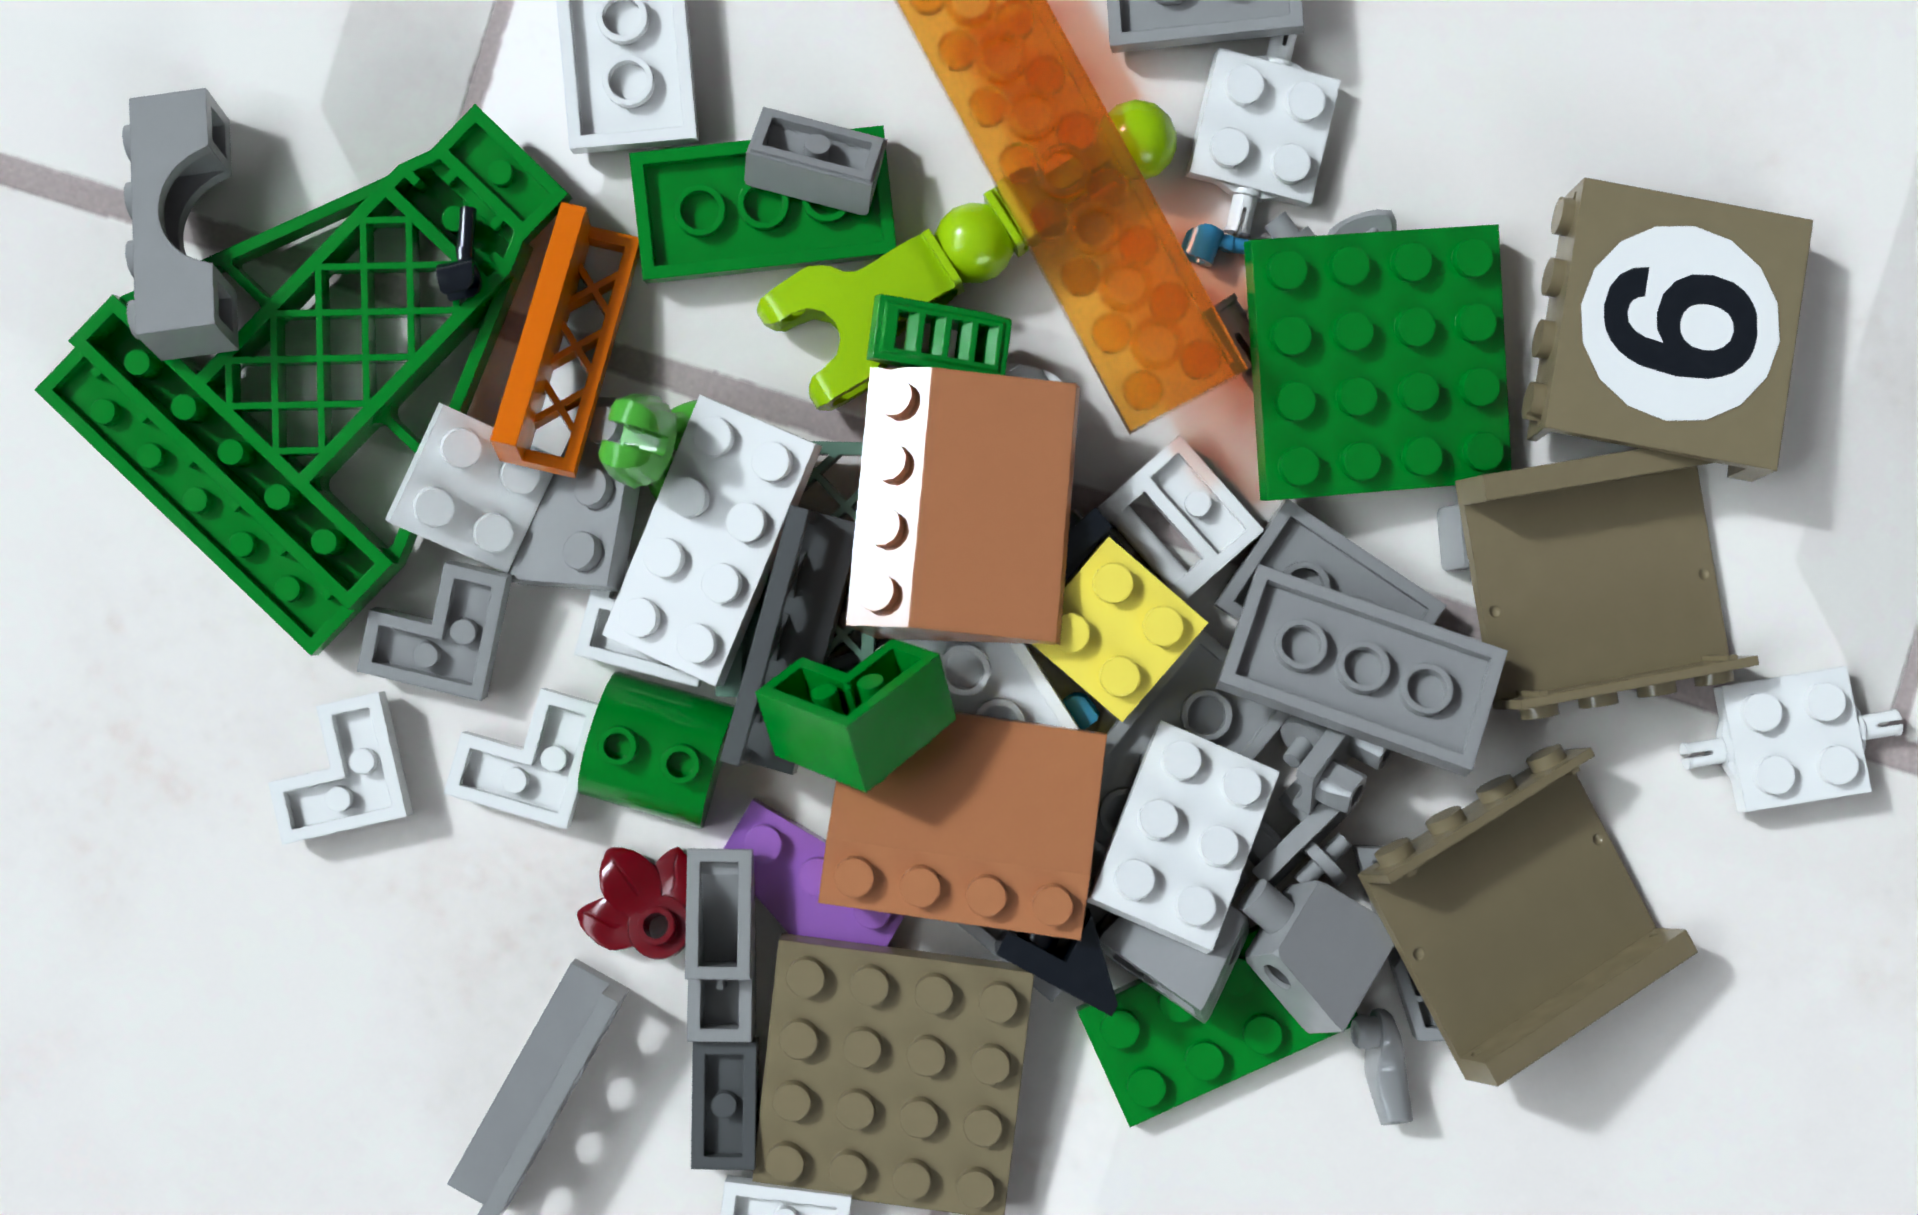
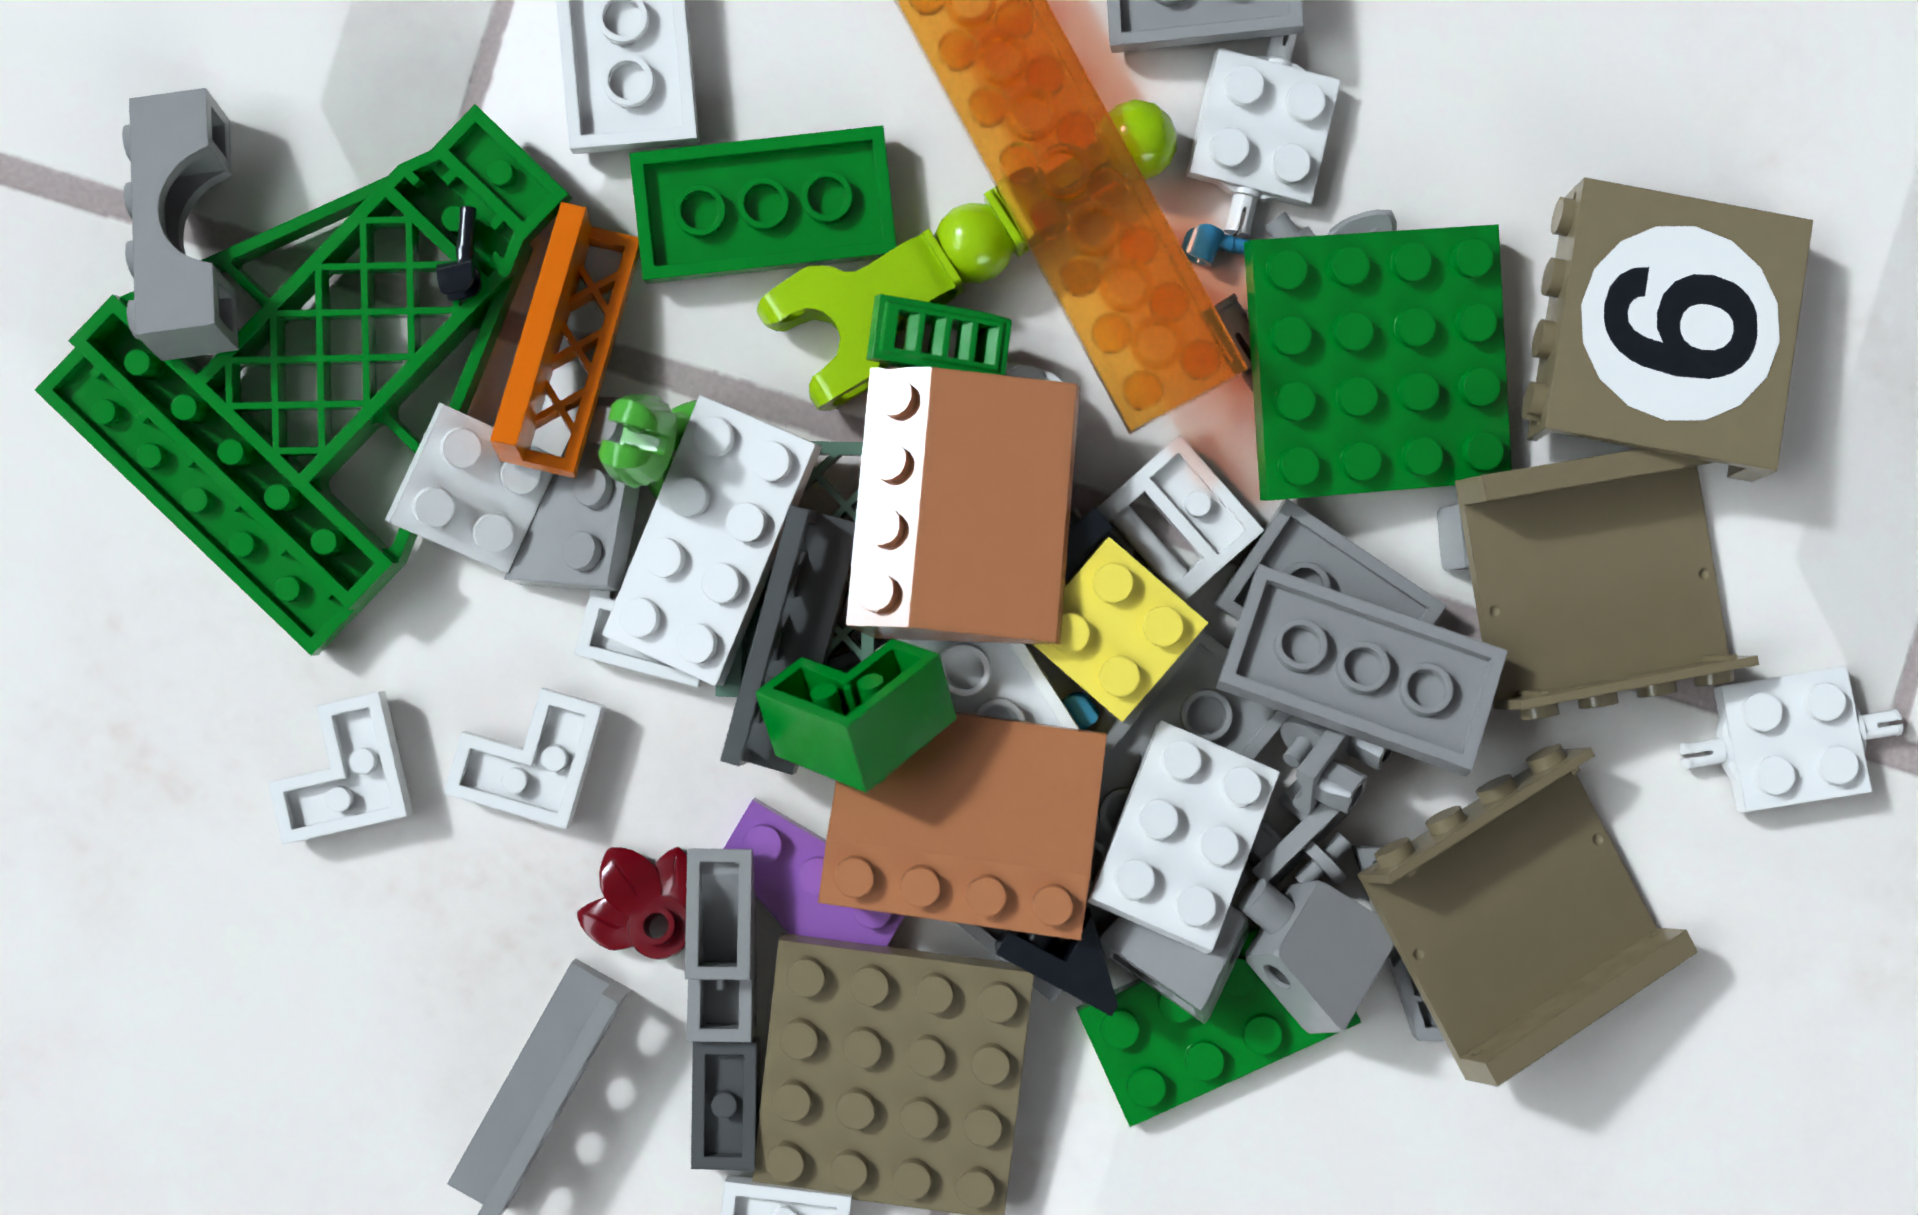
light grey plate [357,560,513,701] -> none
green brick [578,672,735,829] -> none
light grey slope [744,107,888,215] -> none
light grey arm [1350,1008,1413,1125] -> none

